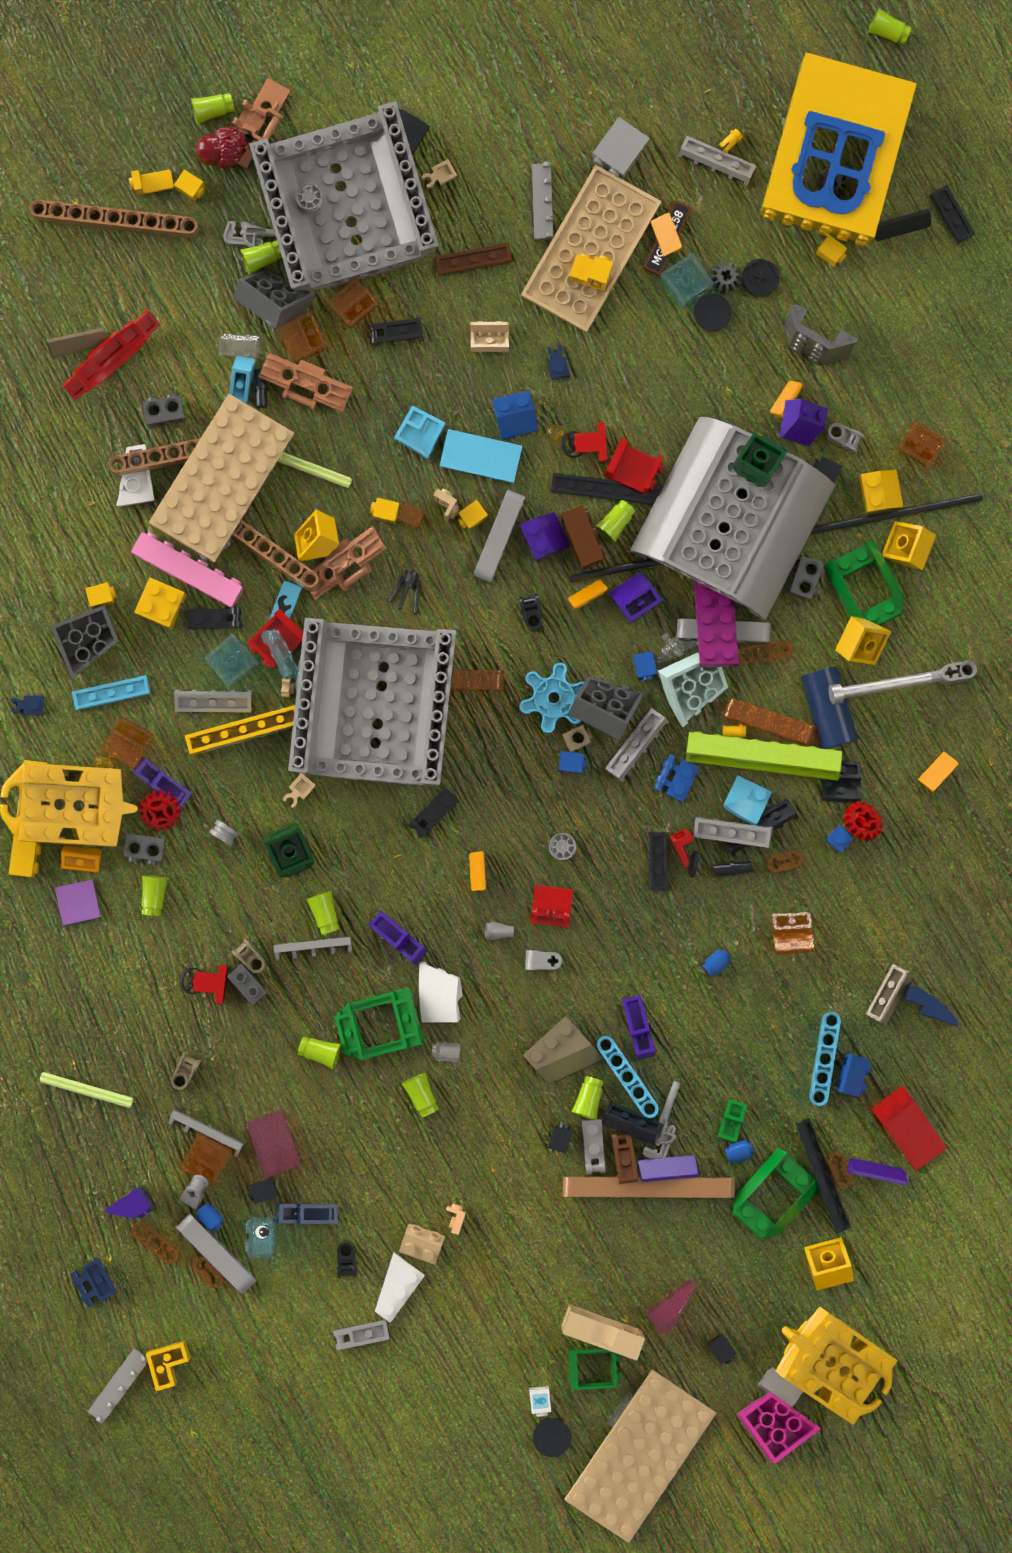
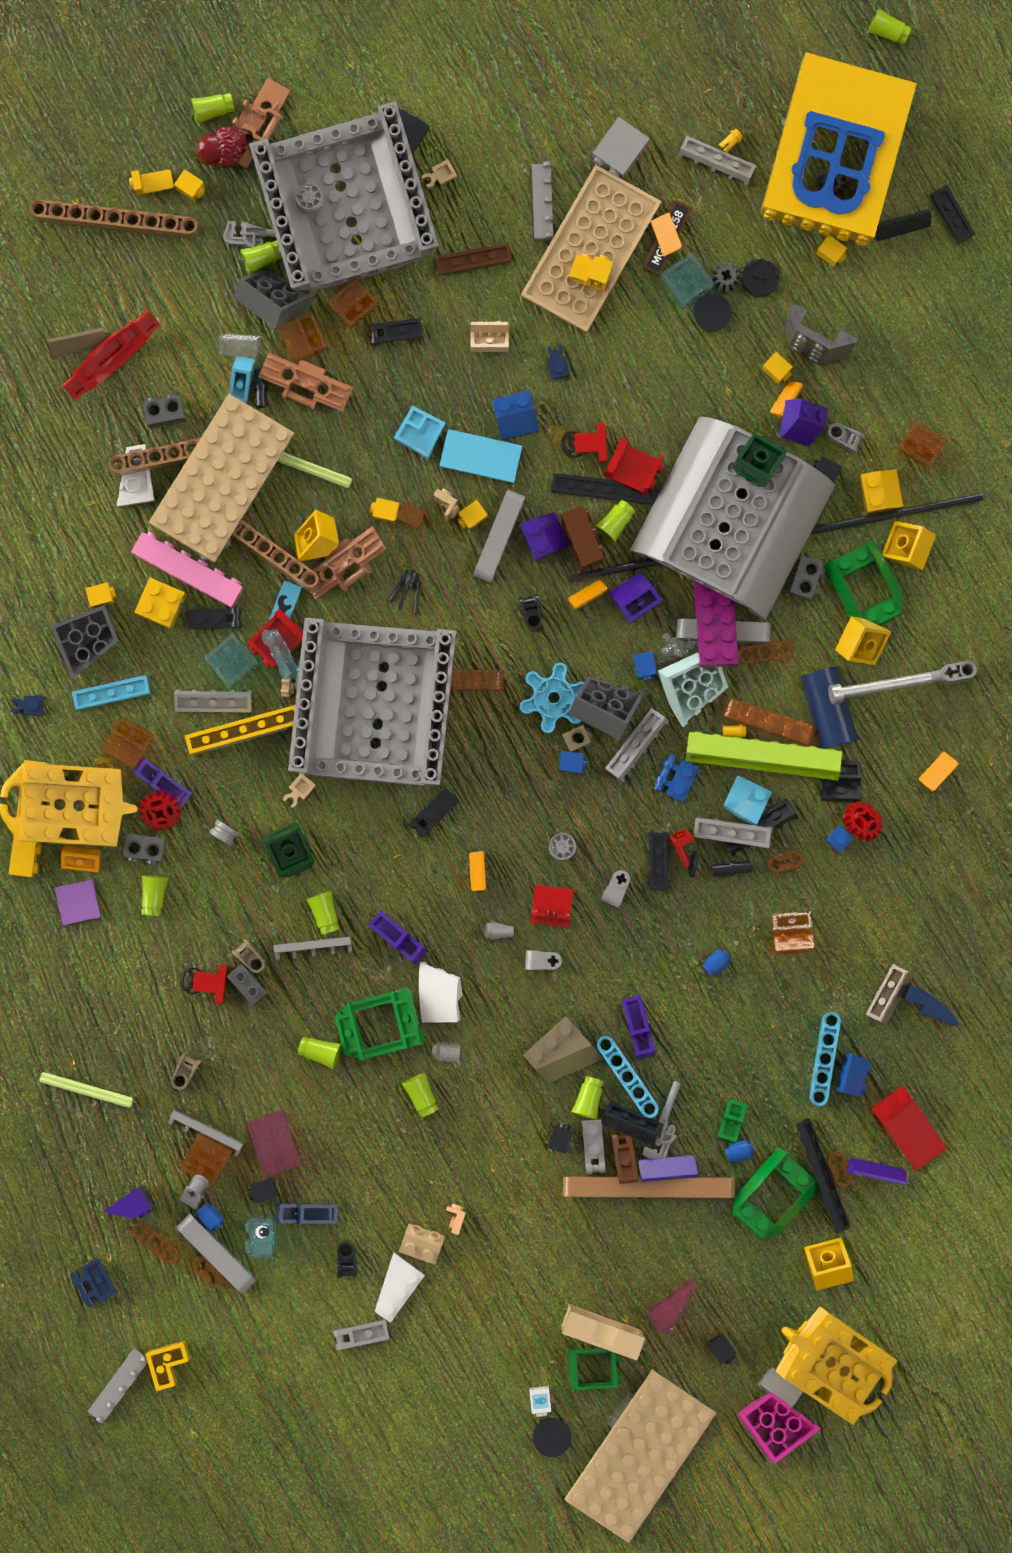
none -> light grey piece [601,870,630,908]
none -> yellow brick [762,352,793,384]

